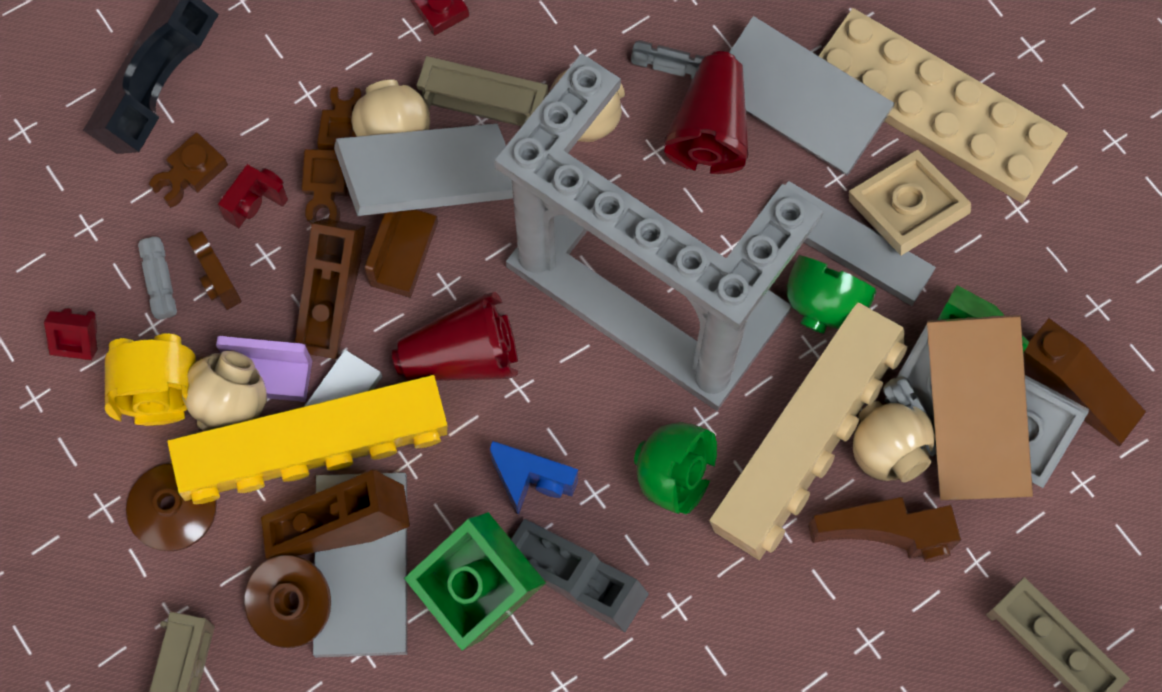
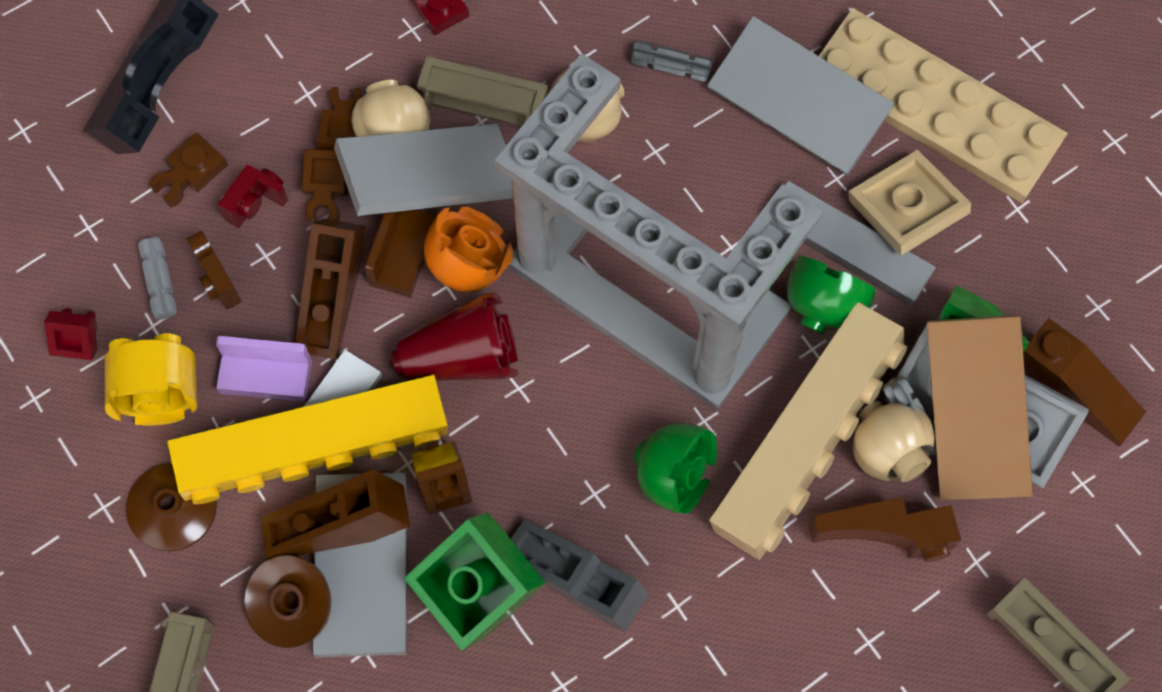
tan plant [182,351,267,431] -> none
blue slope [490,441,578,515] -> none
dark red cone [664,51,749,174] -> none
none -> reddish brown slope [411,440,473,515]
none -> orange cylinder [424,206,513,293]

